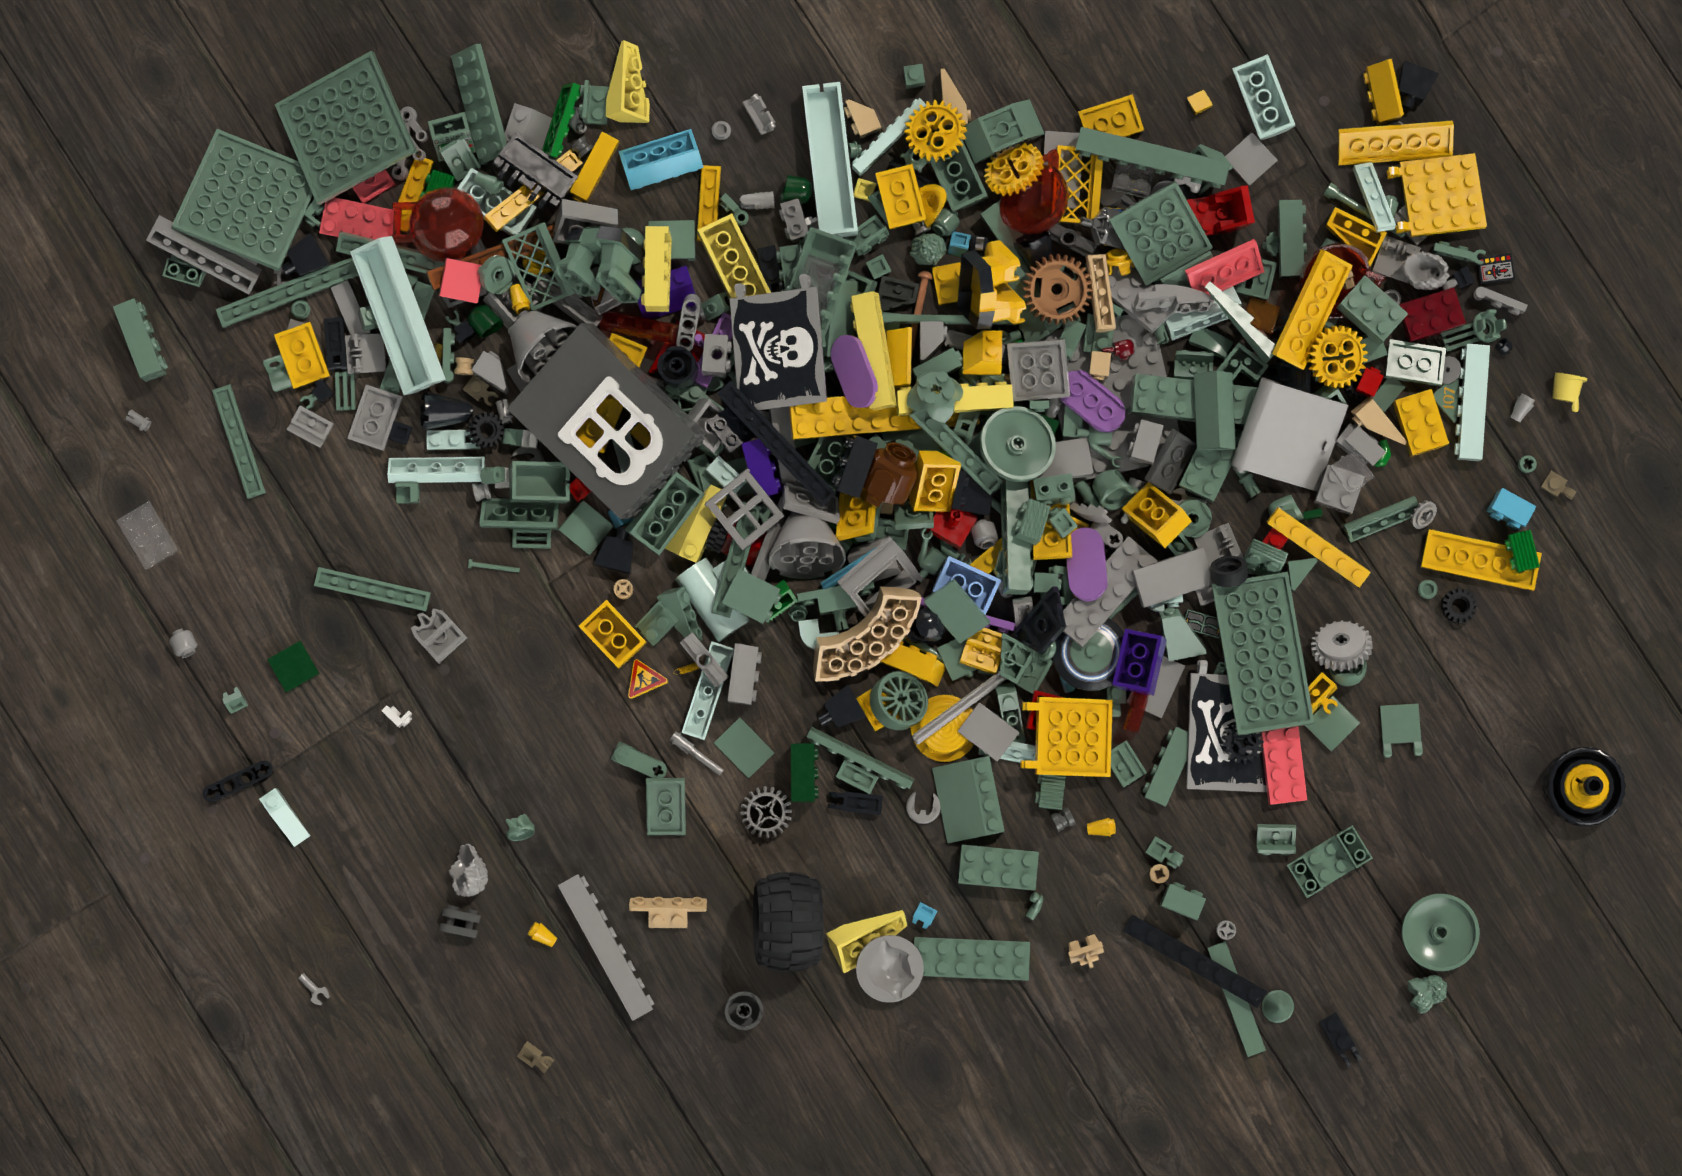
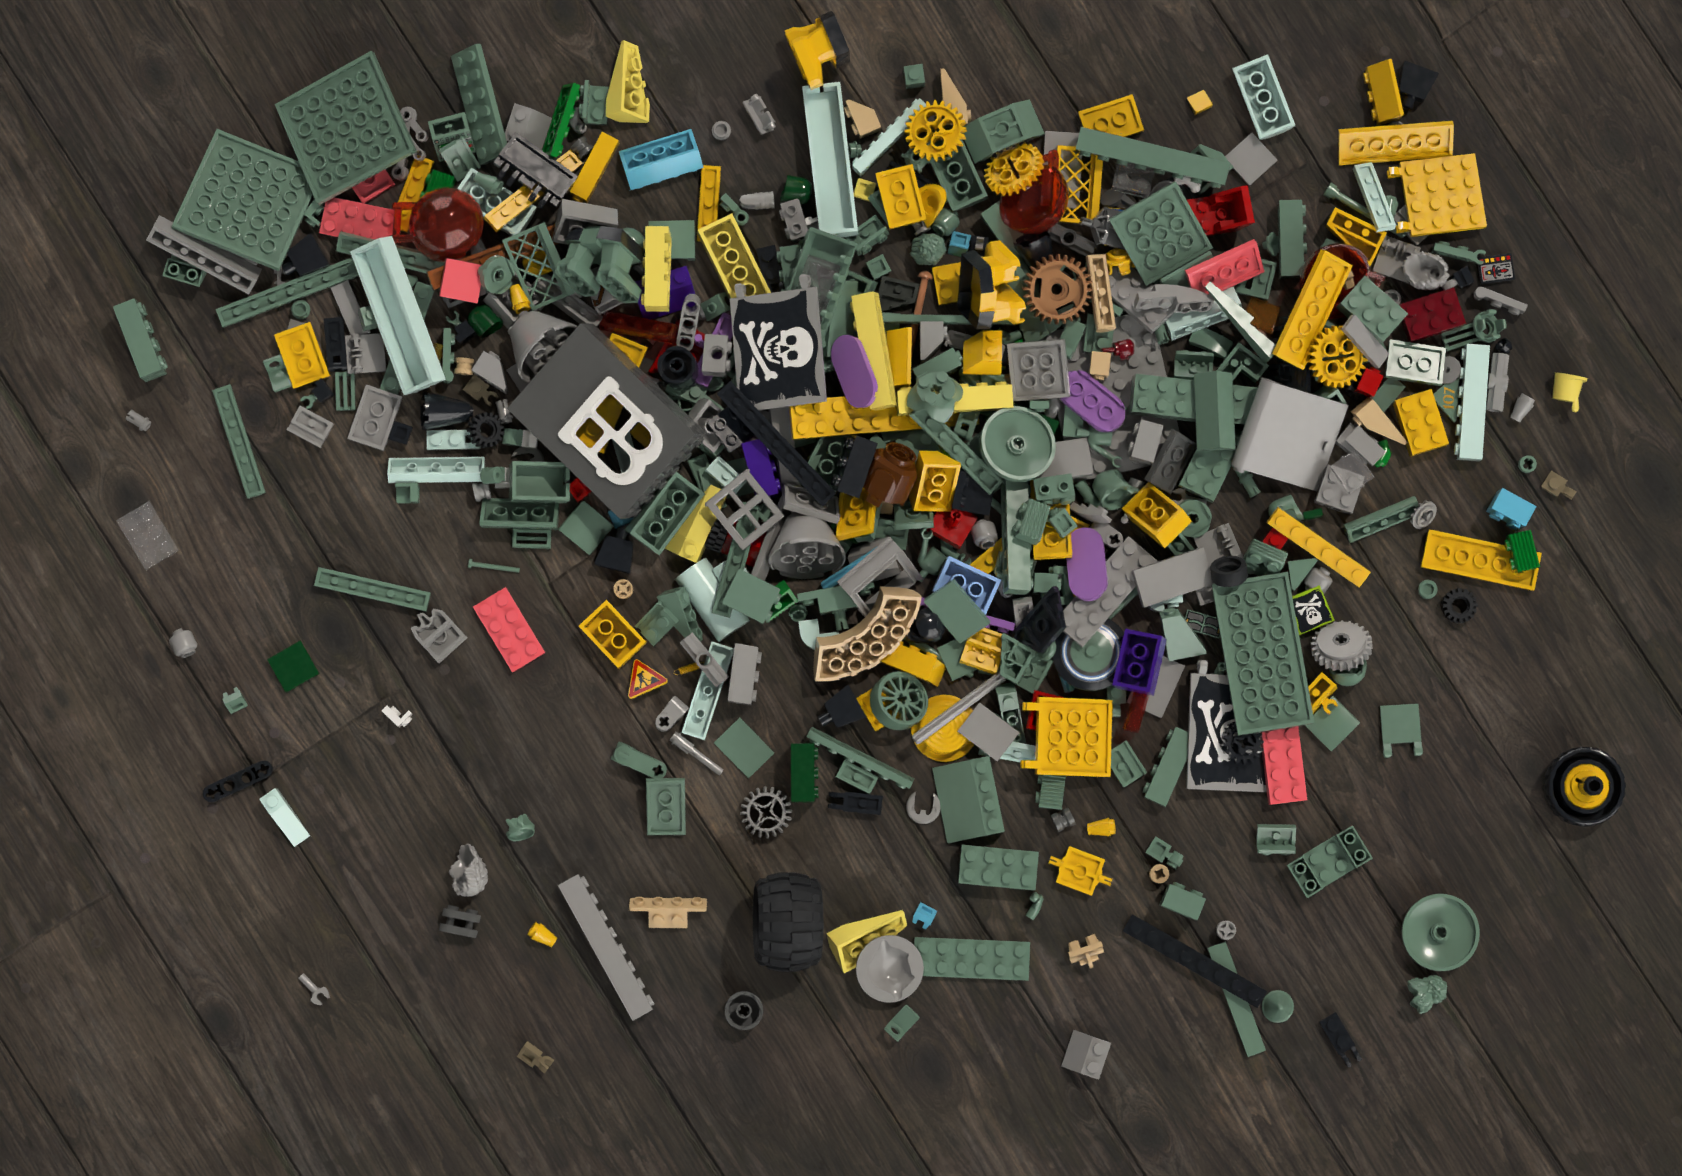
none -> coral plate [473,587,545,673]
none -> light grey piece [655,696,689,732]
none -> yellow piece [785,11,850,90]
none -> sand green bracket [884,1005,920,1042]
none -> yellow plate [1048,846,1112,896]
none -> light grey slope [1061,1030,1111,1080]
none -> flag [1292,585,1335,635]
none -> light grey head [1304,567,1333,594]
none -> light grey tile [1341,315,1389,368]
none -> light grey piece [1486,353,1509,412]

